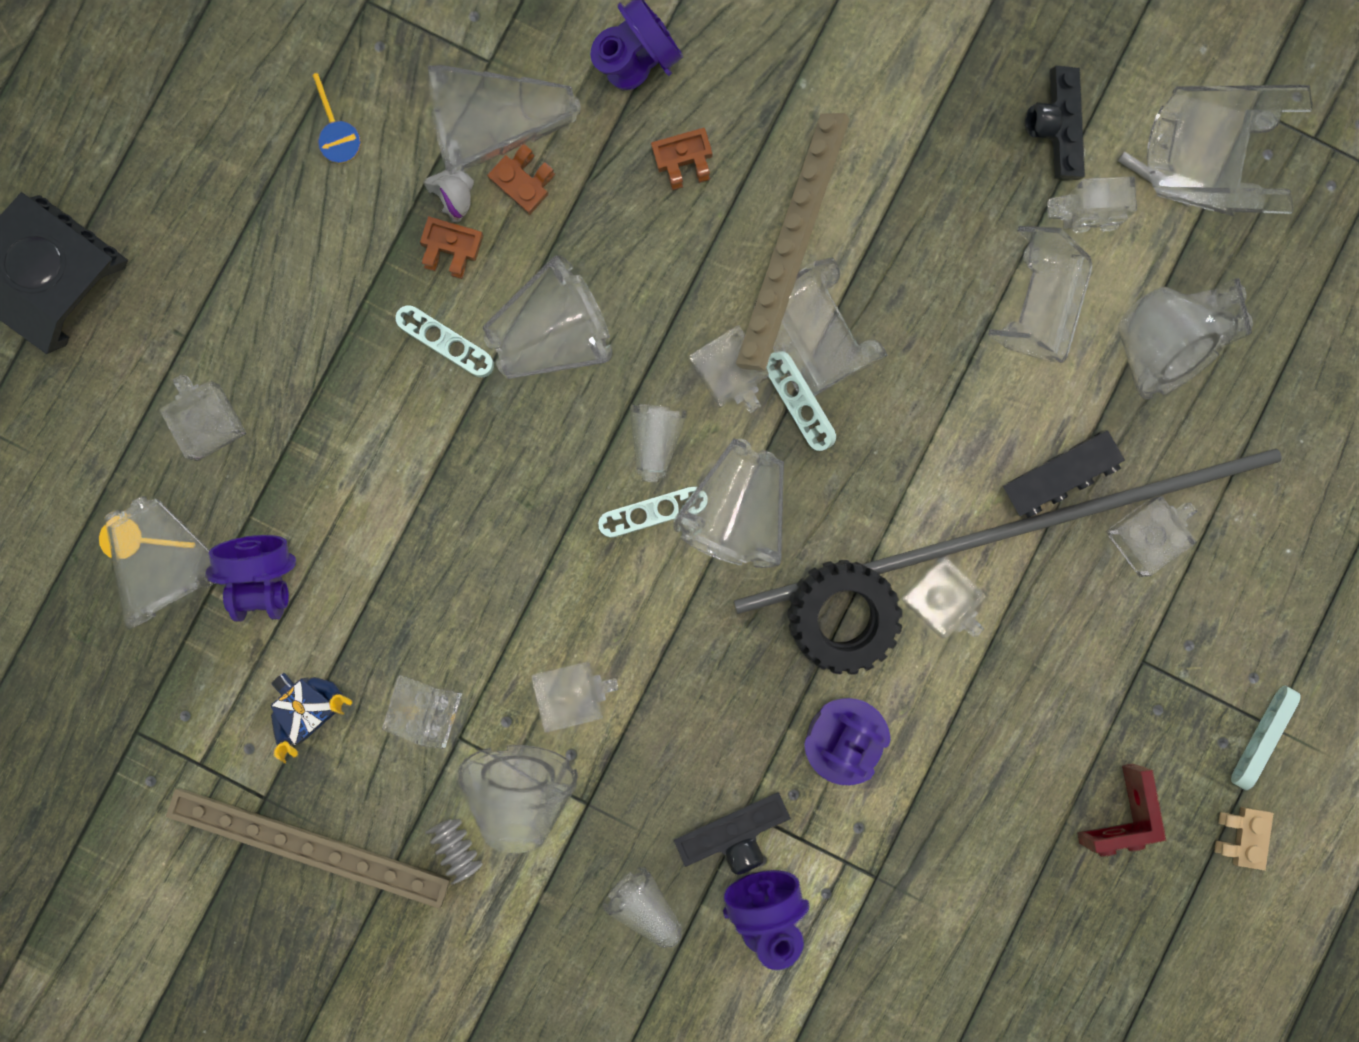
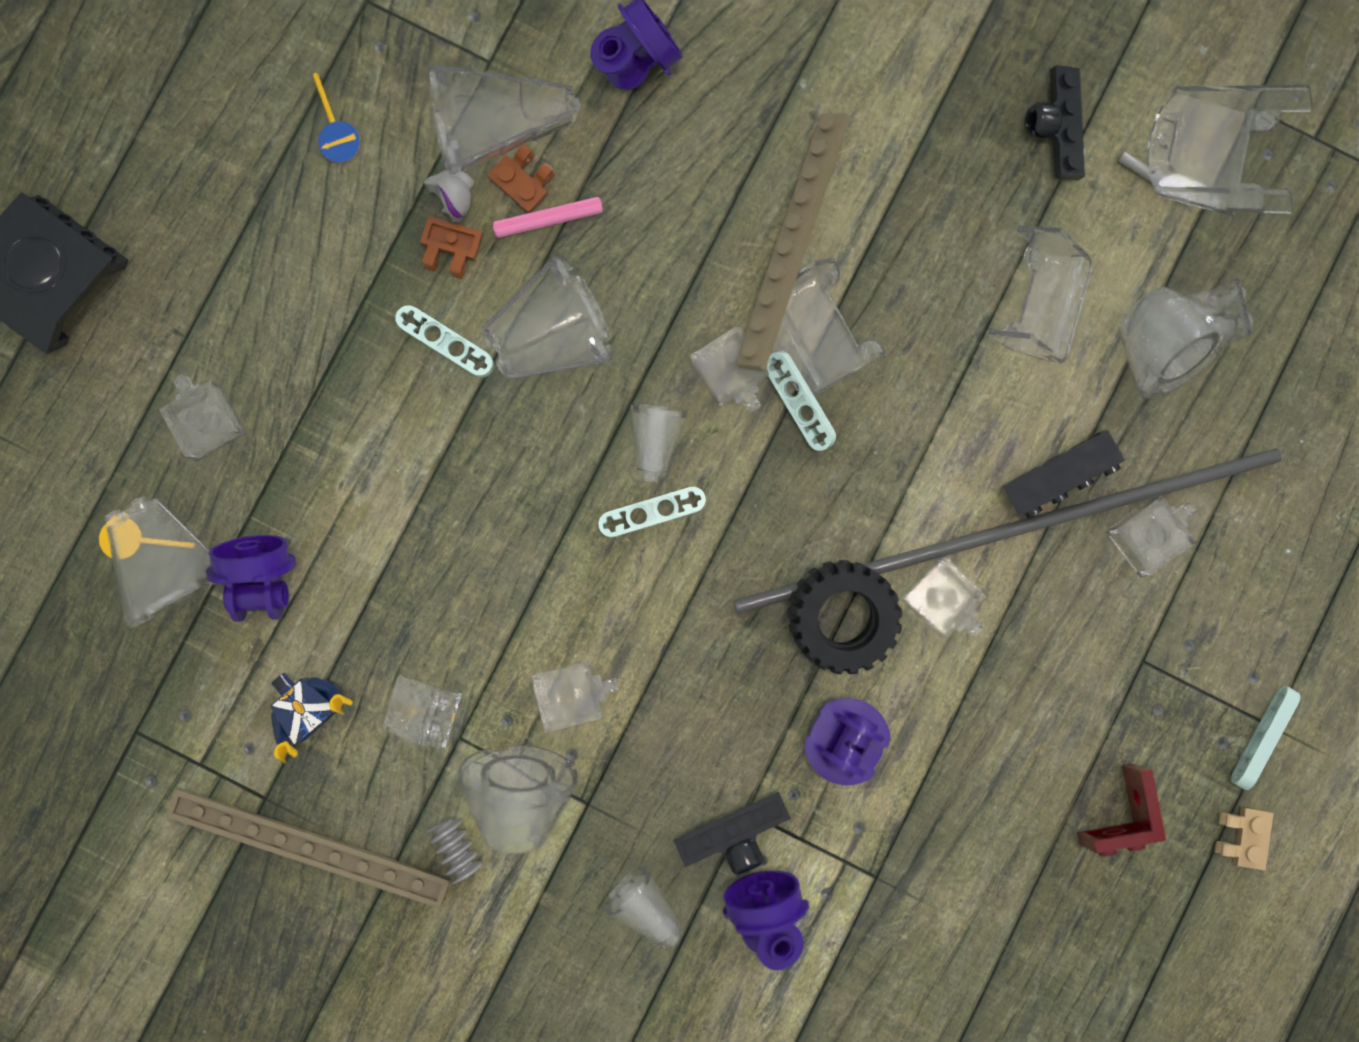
dark orange plate [651,127,713,190] -> none
clear cone [673,438,784,568] -> none
clear hinge [1047,177,1137,232] -> none
none -> bright pink axle [493,197,603,238]

